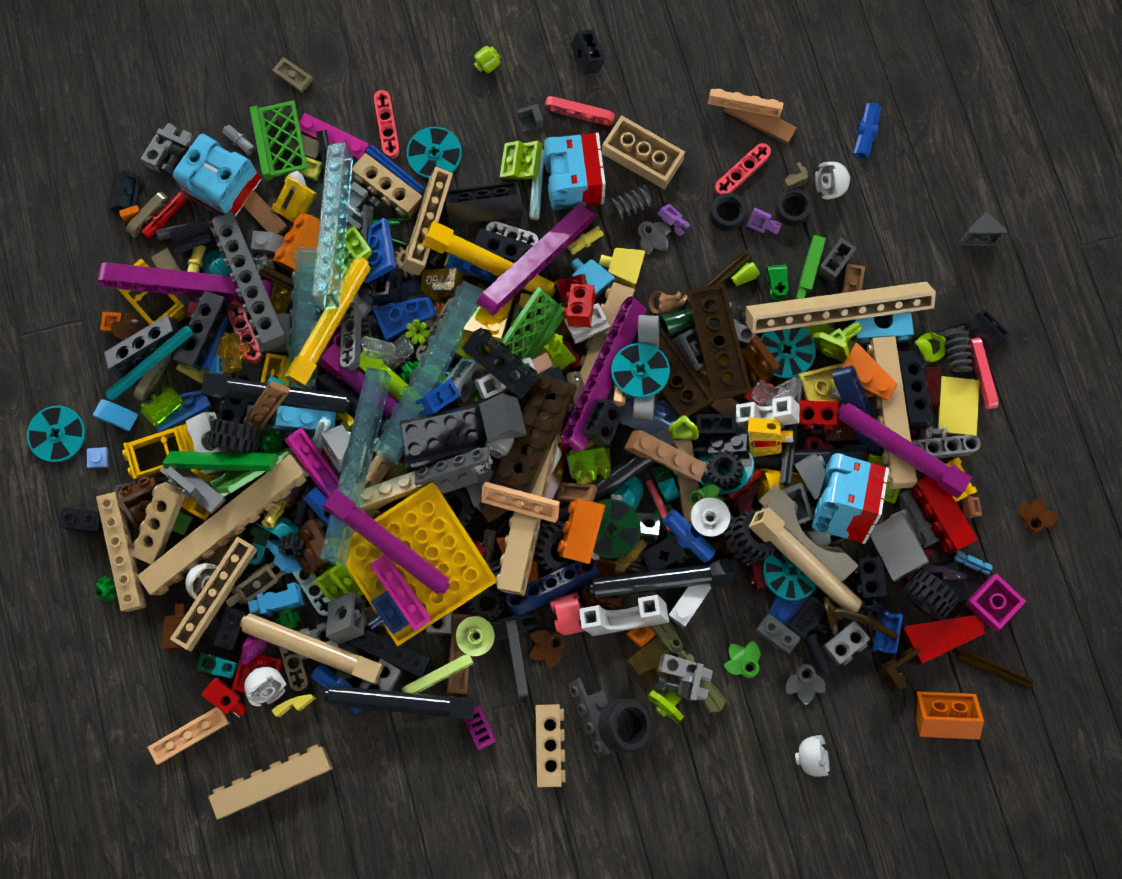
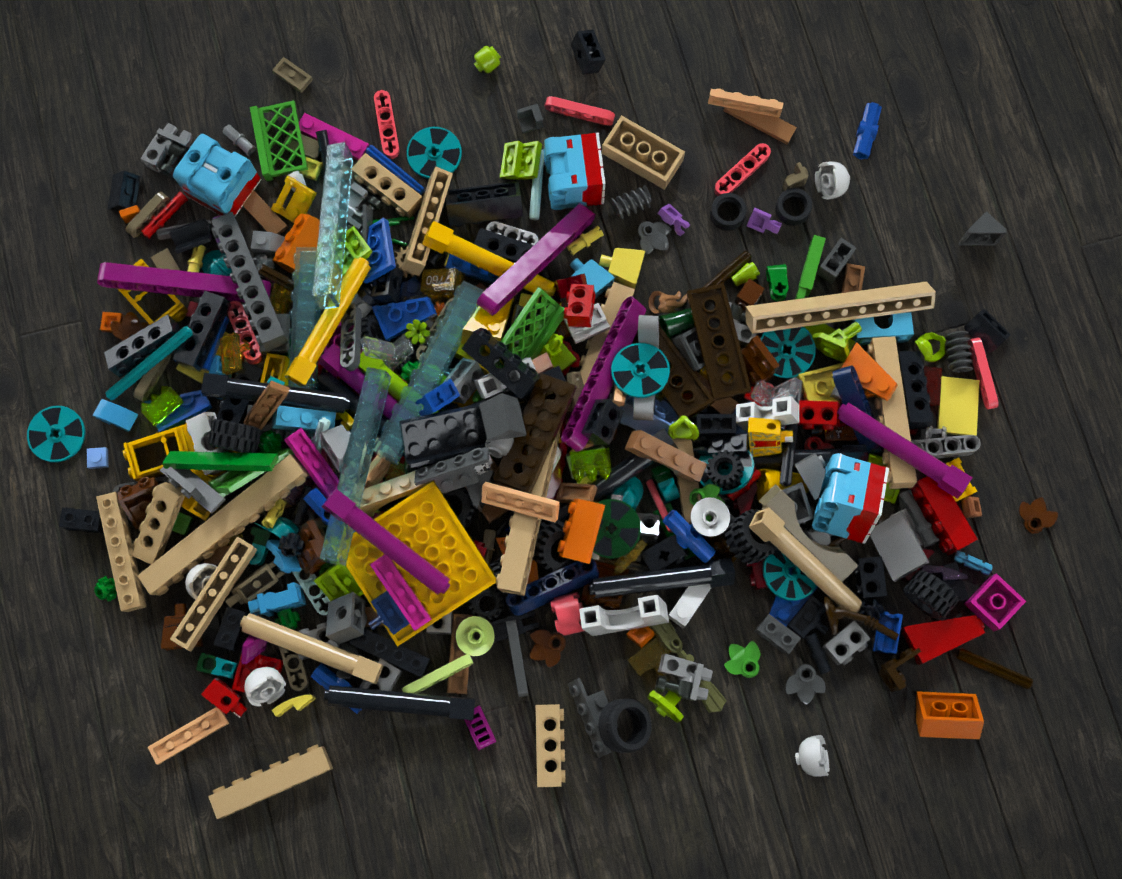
none -> reddish brown brick [735,279,765,311]

